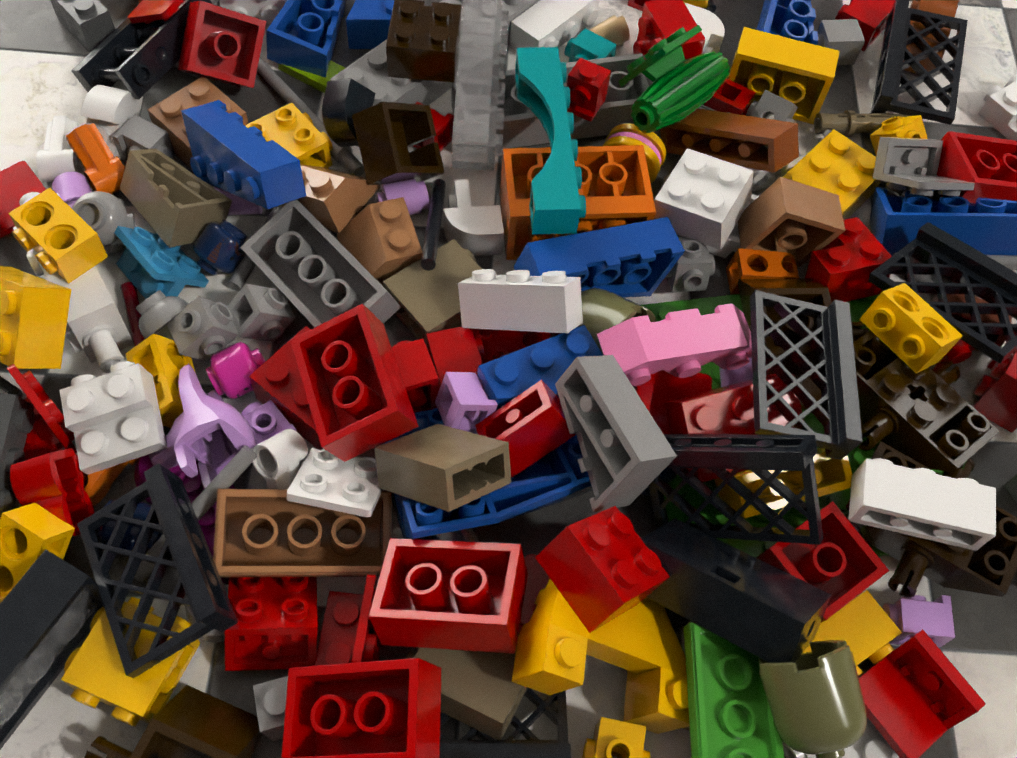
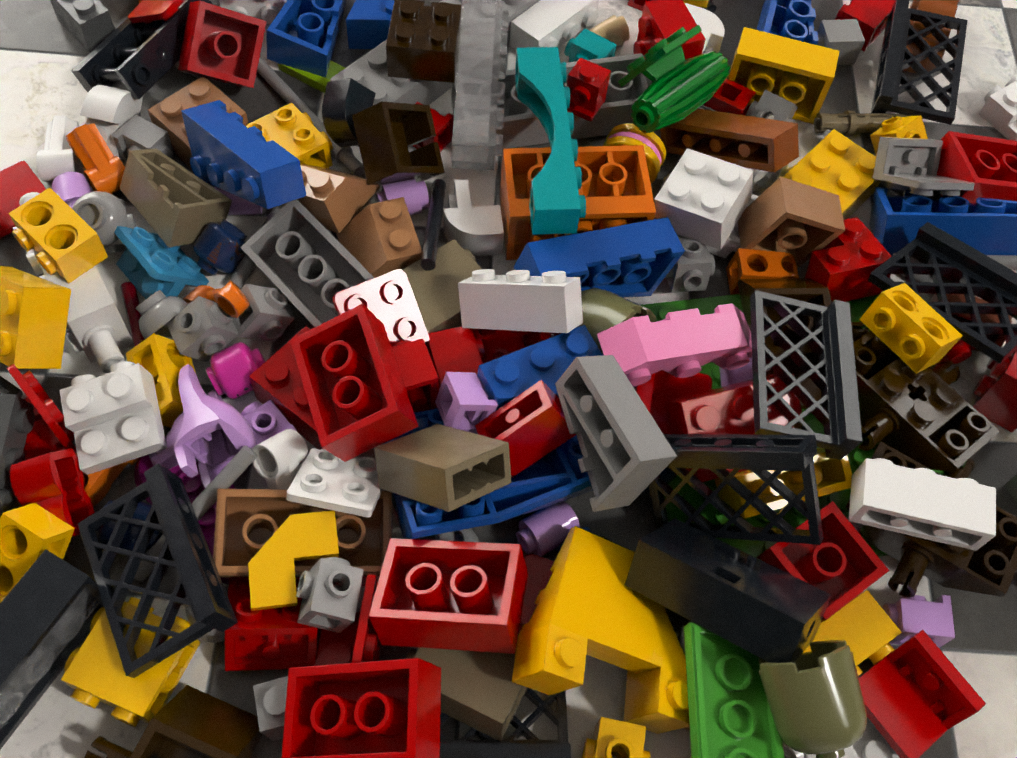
red brick [535,505,670,633] -> none
none -> orange bar [183,281,250,318]
none -> yellow tile [248,510,339,611]
none -> light grey brick [296,557,365,633]
none -> bracket [333,269,430,347]
none -> lavender brick [516,502,580,557]

